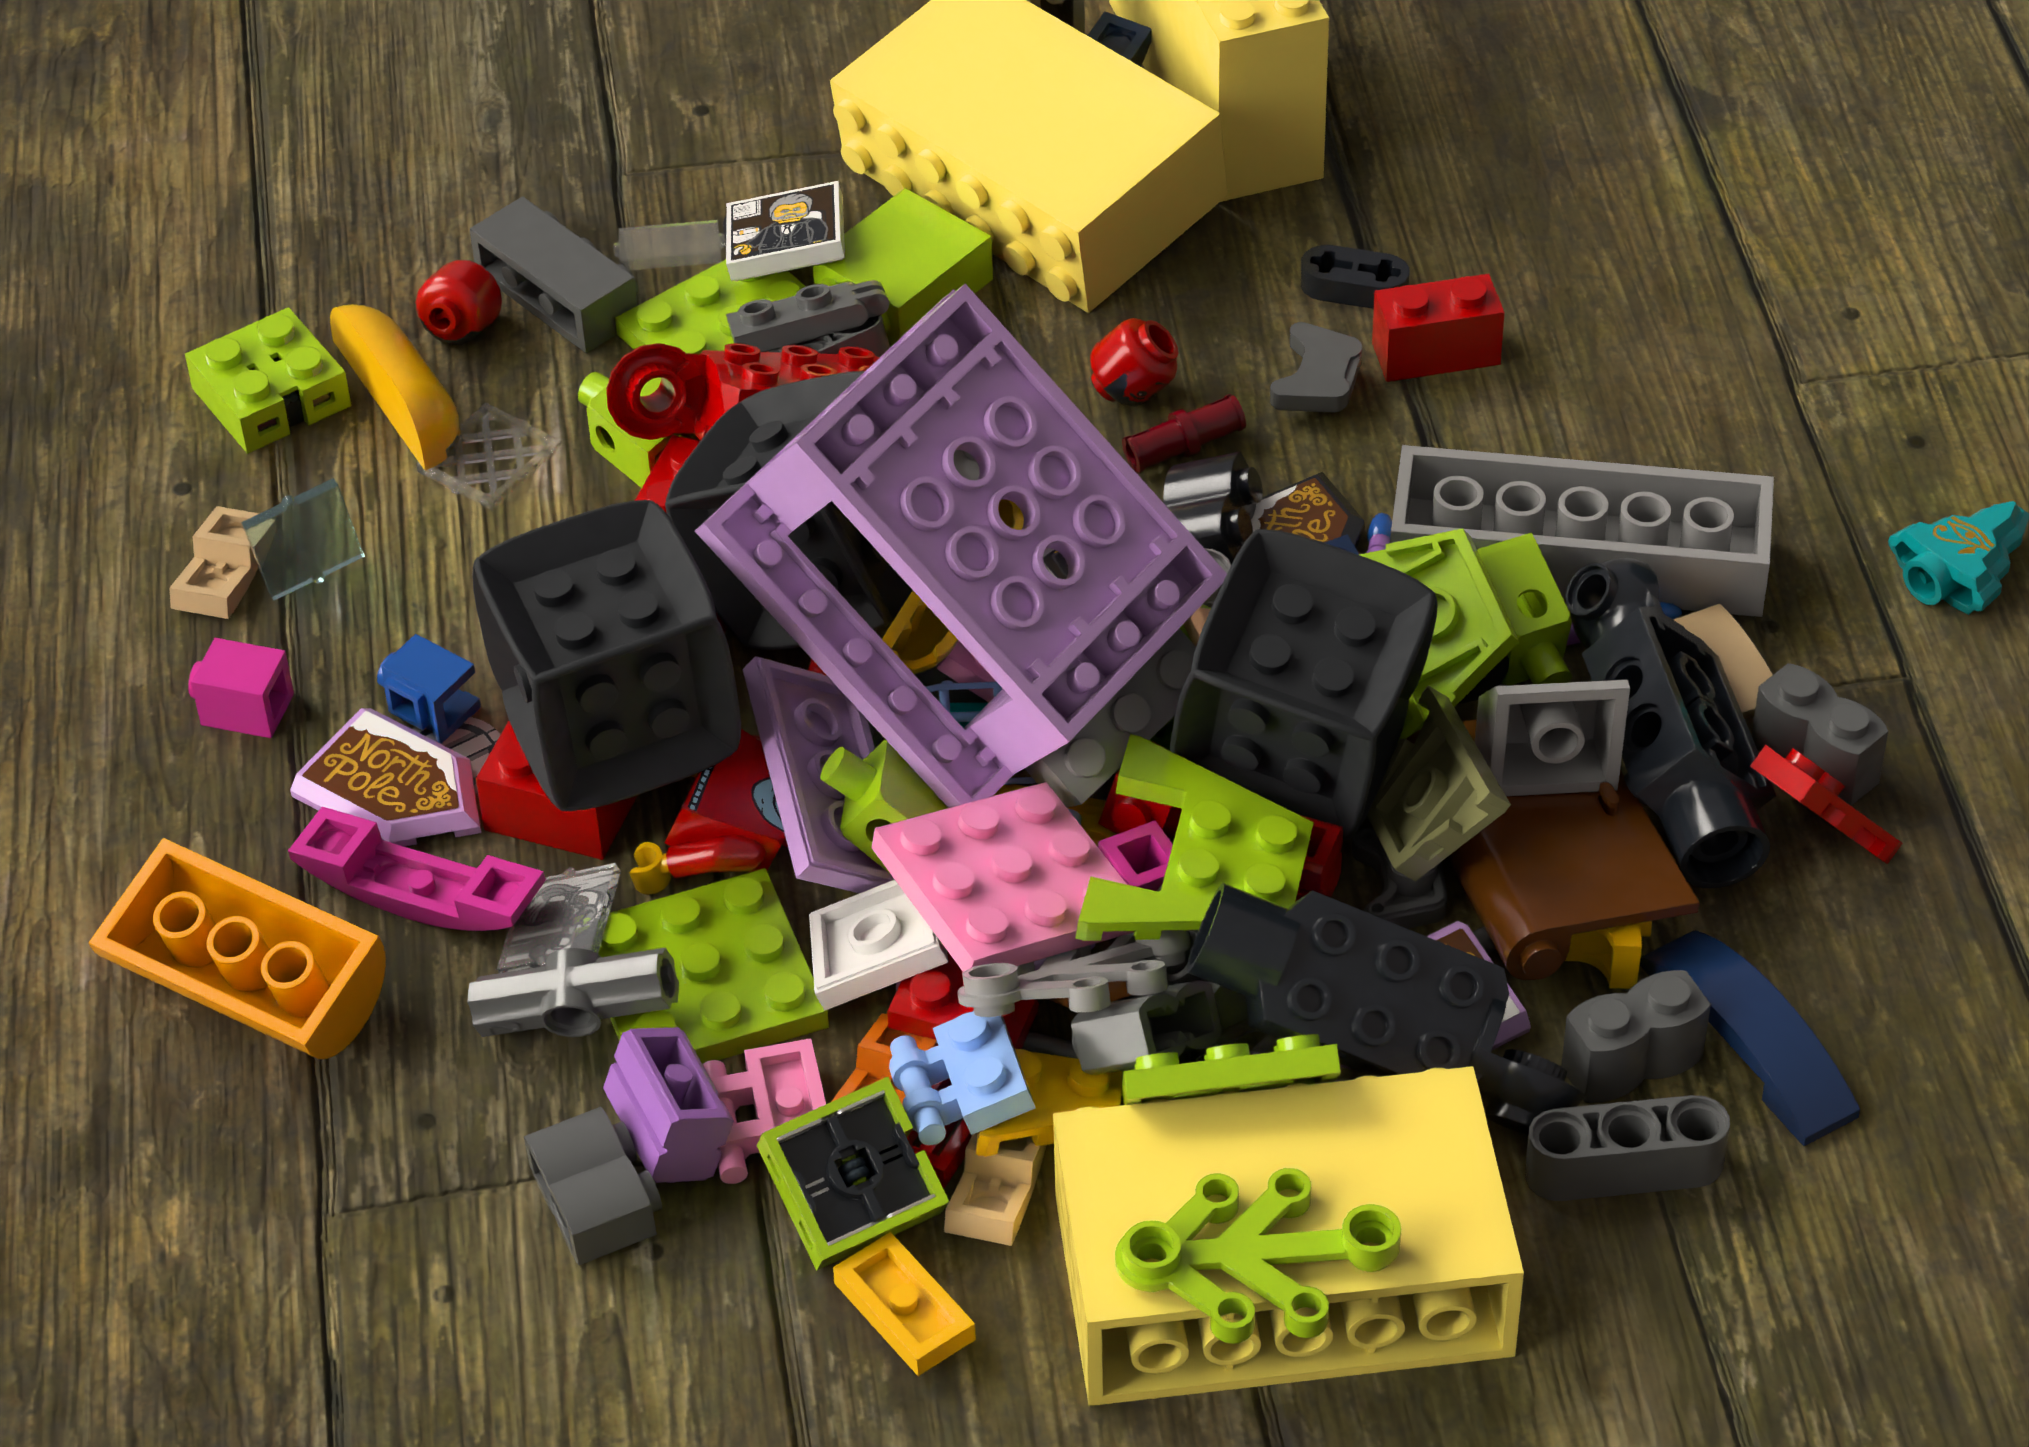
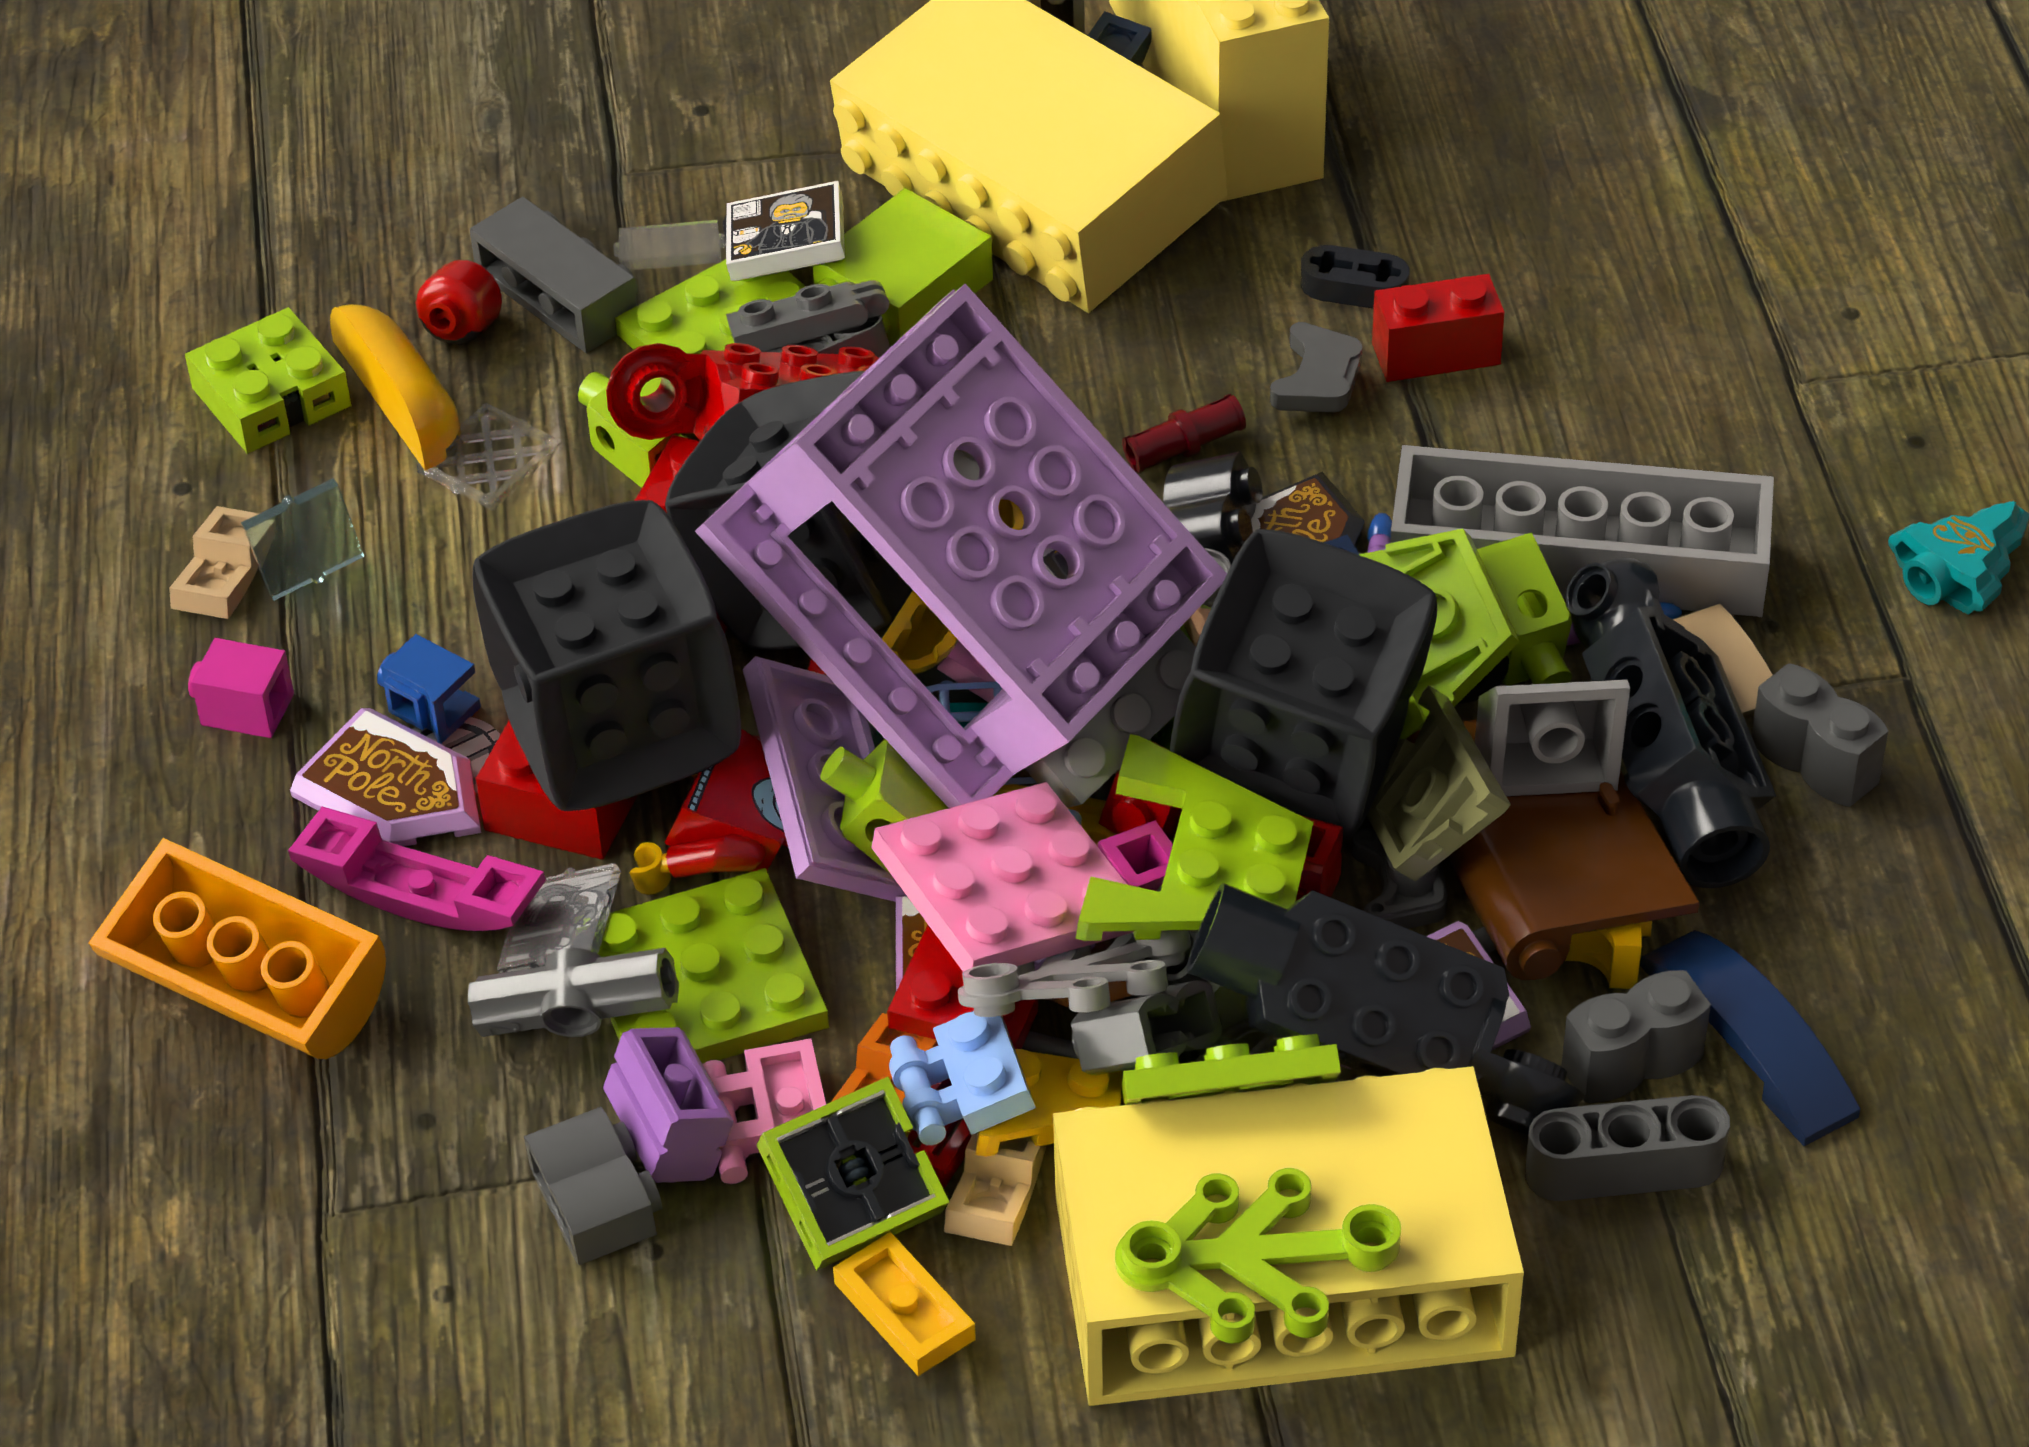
white tile [809,880,948,1011] -> none
red head [1090,318,1179,407] -> none
red wing [1750,745,1903,864] -> none

